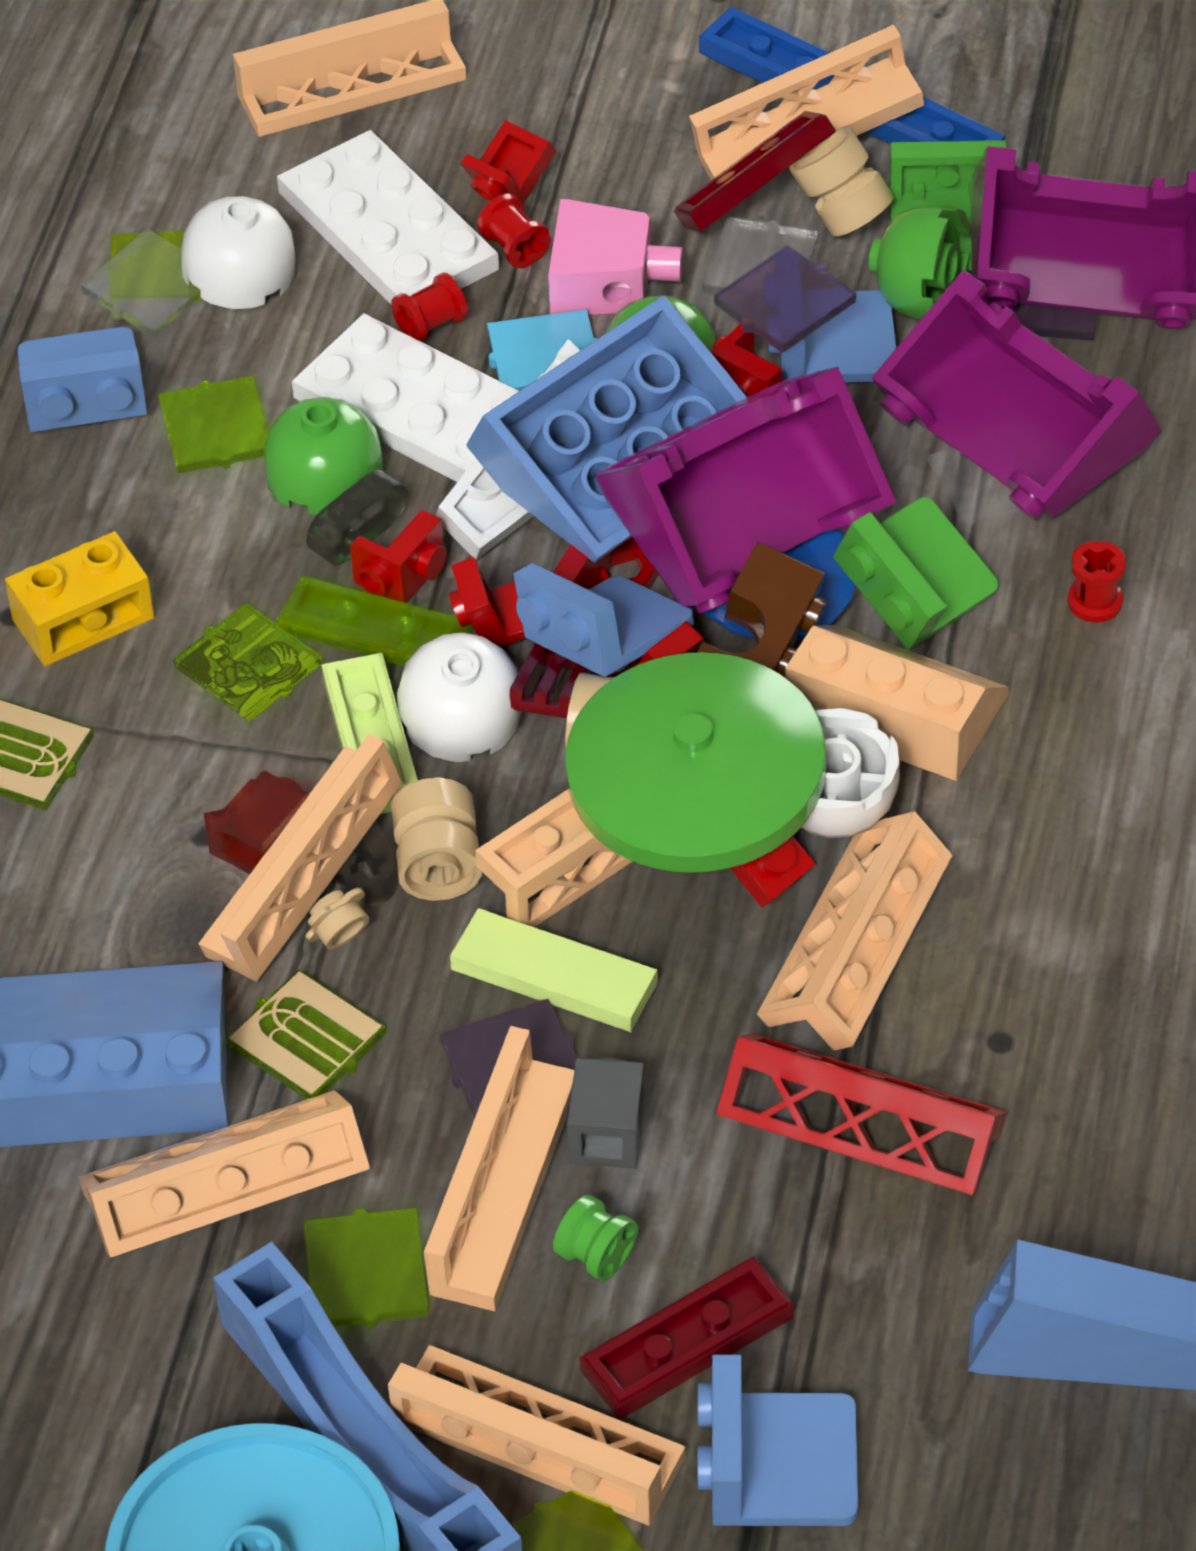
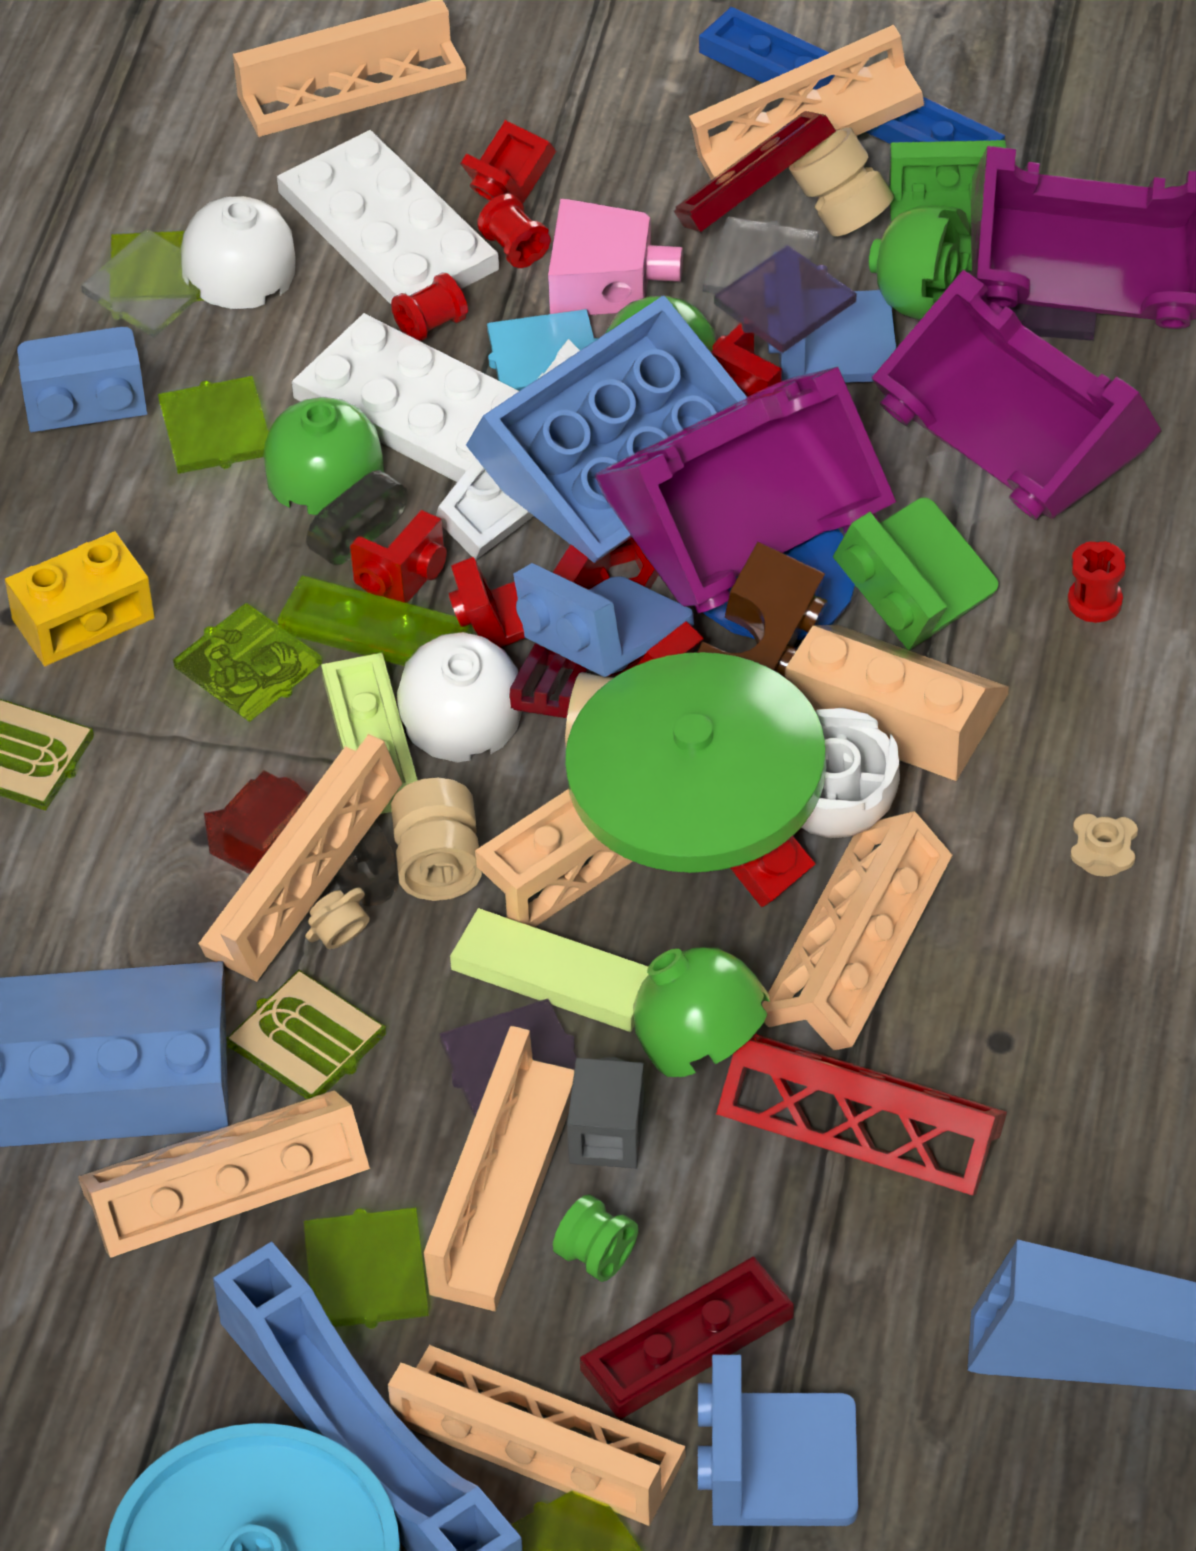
none -> bright green cylinder [633,948,770,1077]
none -> tan plate [1071,814,1138,877]

